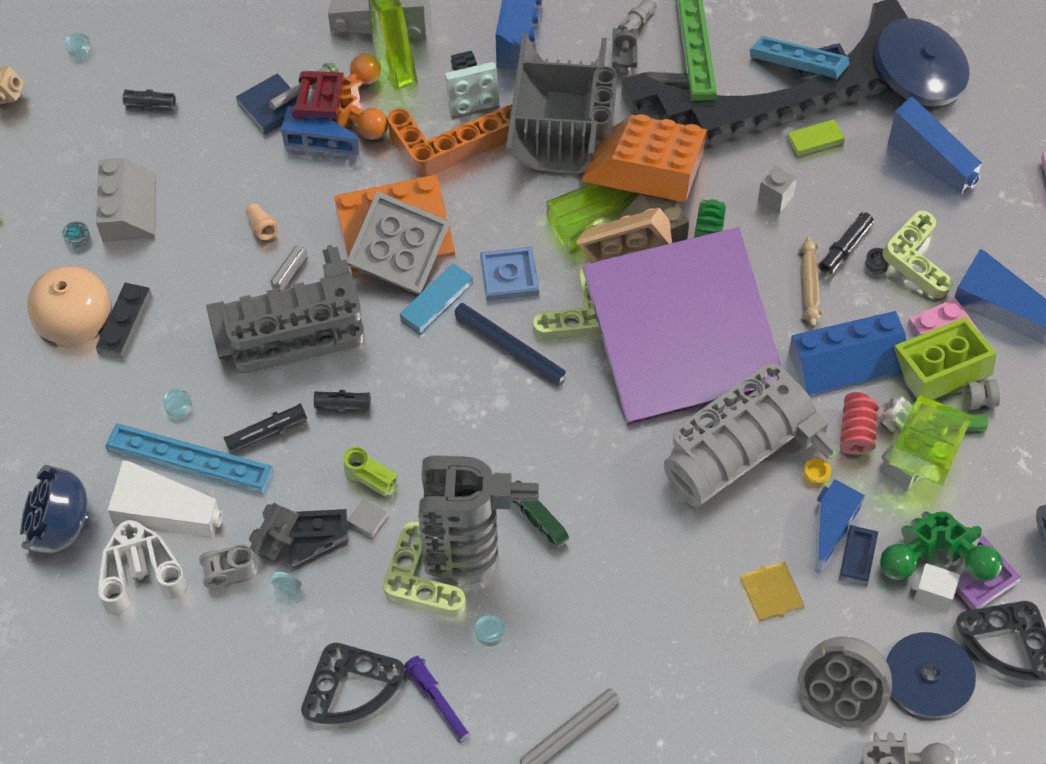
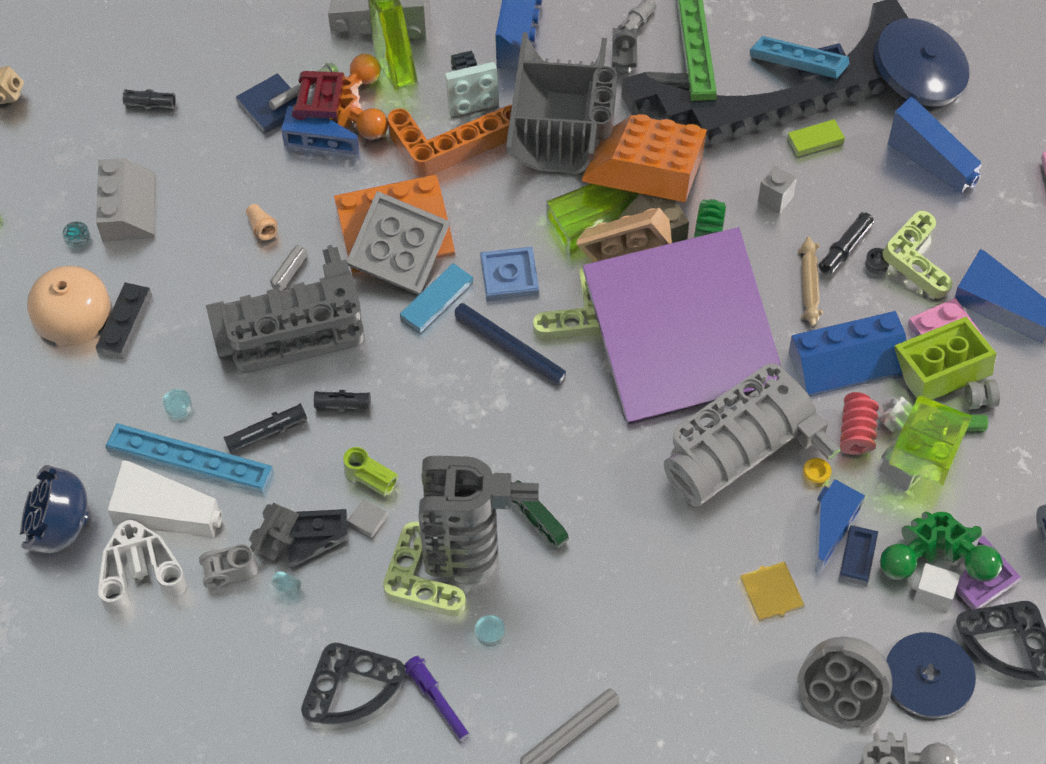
clear light blue tile [64,32,91,57] -> none

